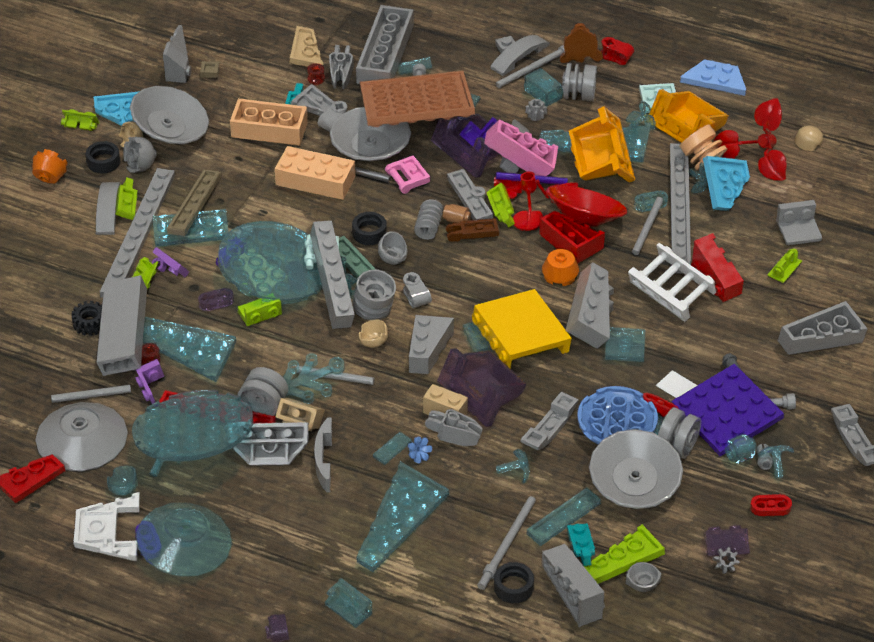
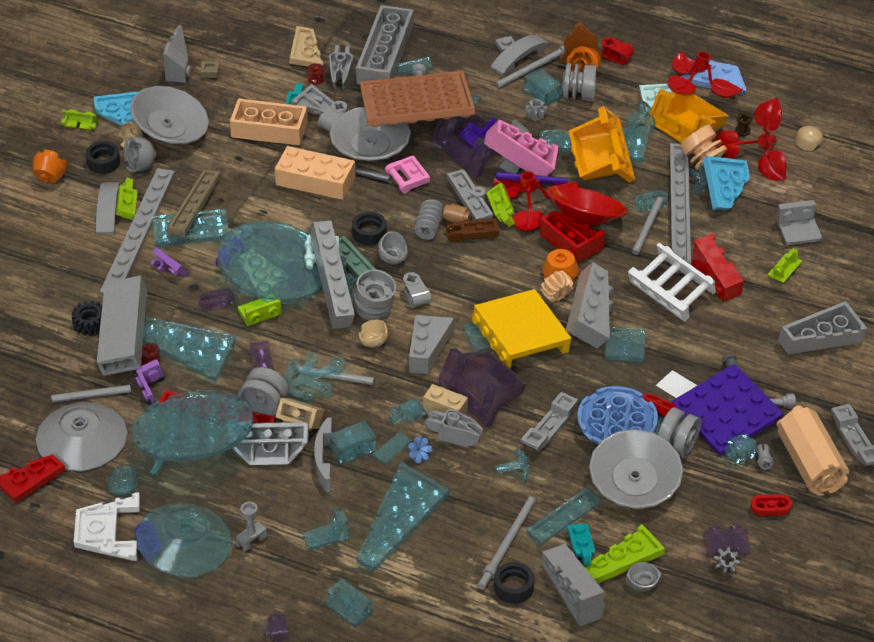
lime hinge [132,257,158,289] -> none
clear light blue plant [758,445,794,478] -> none
none -> light grey bar [236,502,267,552]
none -> clear purple plate [249,341,274,371]
none -> clear light blue bracket [303,507,349,550]
none -> clear light blue brick [329,421,376,464]
none -> clear light blue plate [389,398,426,424]
none -> light nougat gear [541,270,573,302]
none -> orange cone [567,46,601,72]
none -> red plant [667,51,743,98]
none -> dark brown bush [735,113,752,137]
none -> light nougat brick [777,406,849,496]

